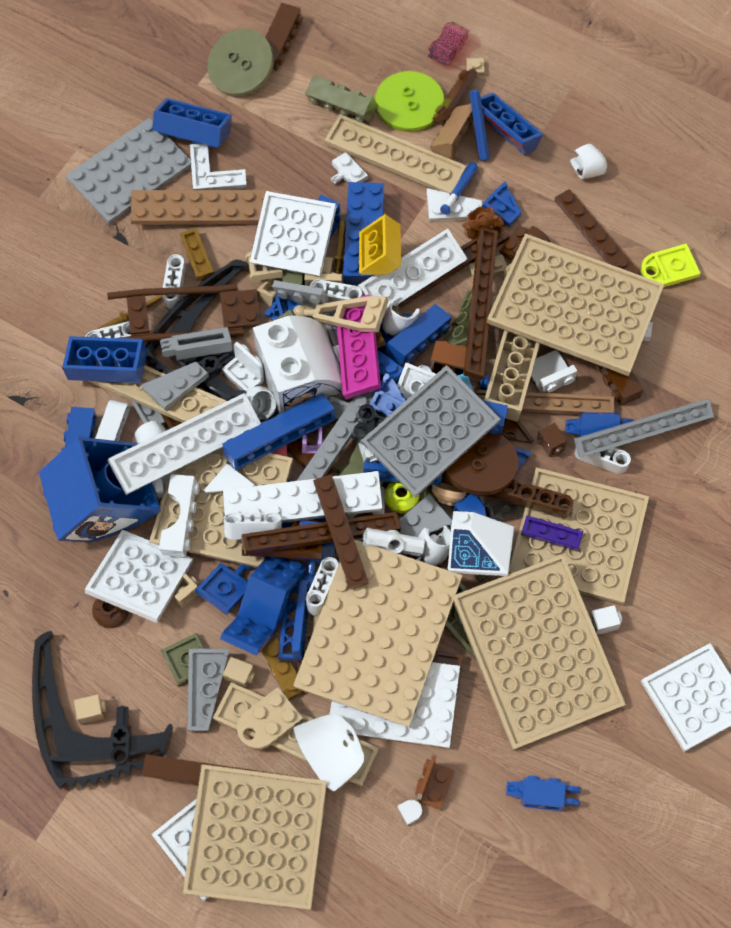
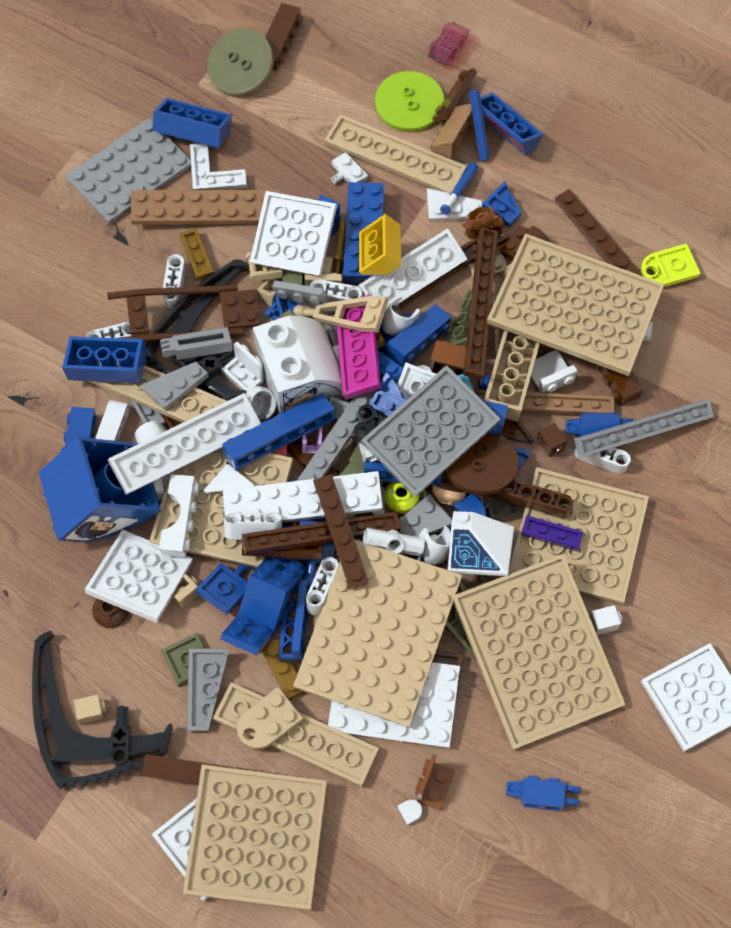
pearl gold sword [98,295,163,329] -> none
tan brick [223,657,256,689] -> none
white piece [293,714,364,791] -> none
olive wedge [305,75,379,124] -> none
tan plate [466,58,484,76] -> none
white piece [570,144,607,179] -> none

